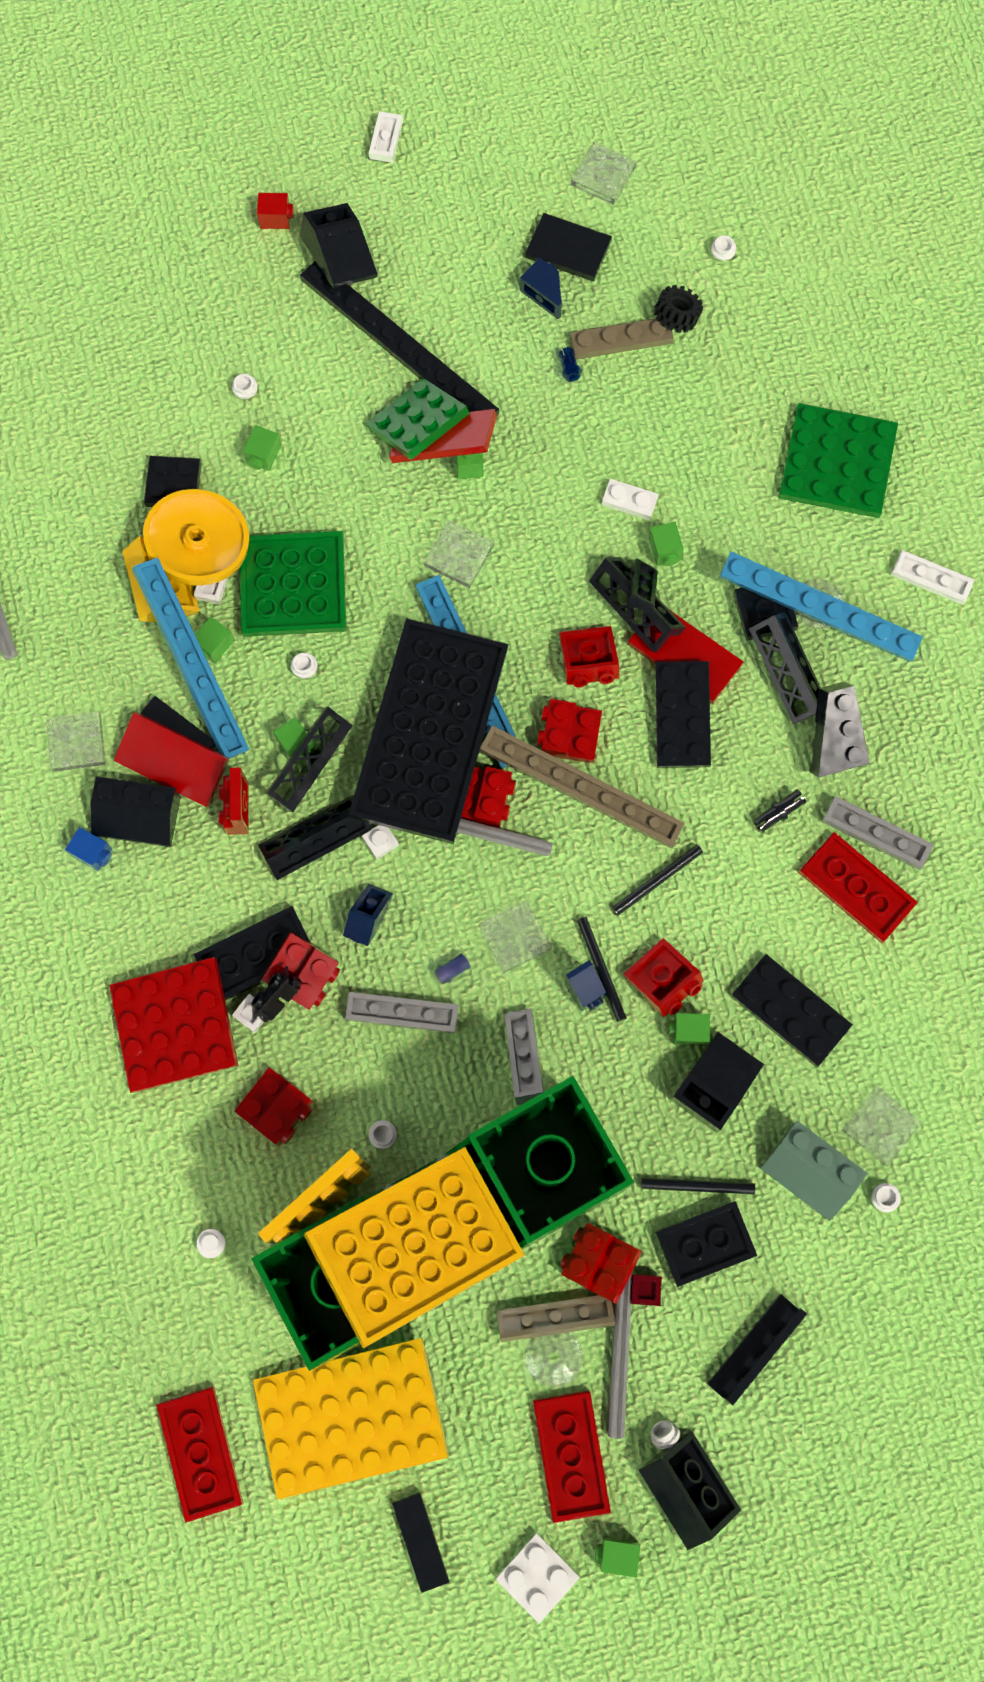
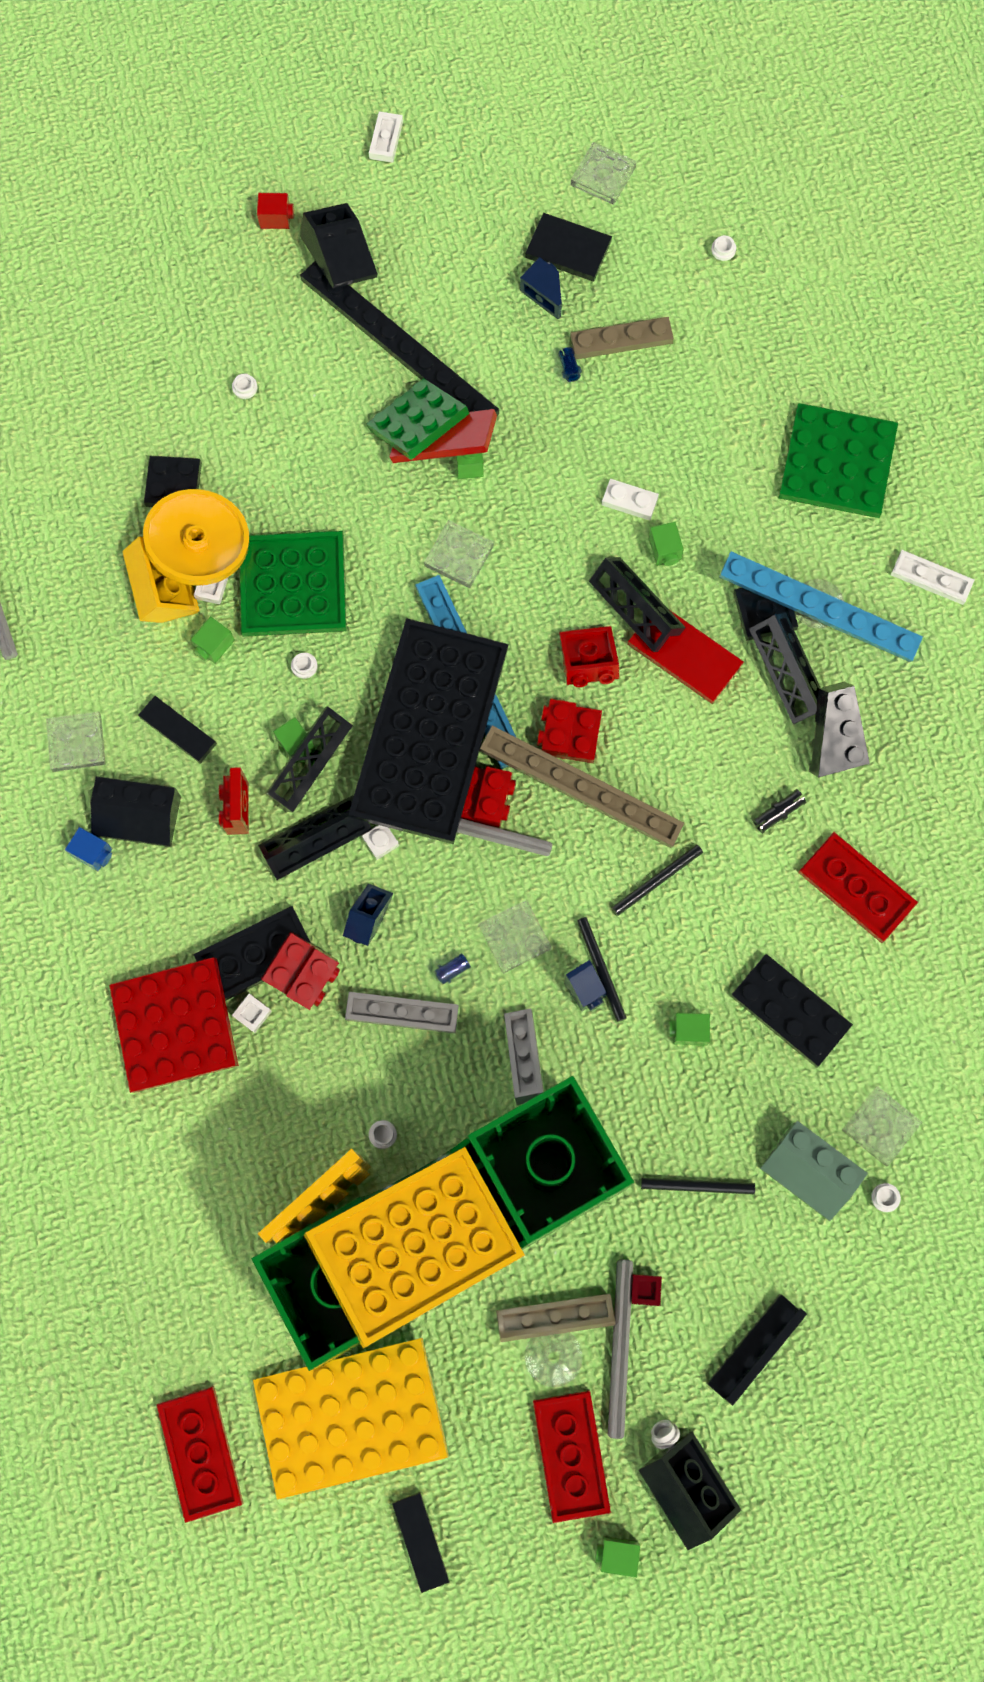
red tile [113,712,229,807] -> none
dark azure plate [132,558,250,759] -> none
white plate [197,1229,226,1258] -> none
red plate [234,1067,313,1147] -> none
bright green brick [243,425,282,471] -> none
black hinge [251,966,302,1023] -> none
white plate [496,1532,580,1624] -> none
red plate [560,1223,642,1304] -> none
red plate [623,938,704,1018] -> none
black tile [627,558,658,615] -> none
black tyre [654,285,703,333] -> none
black plate [655,1201,757,1287] -> none
black plate [656,661,711,768] -> none
black slope [671,1032,764,1133] -> none
light grey plate [822,796,934,870] -> none

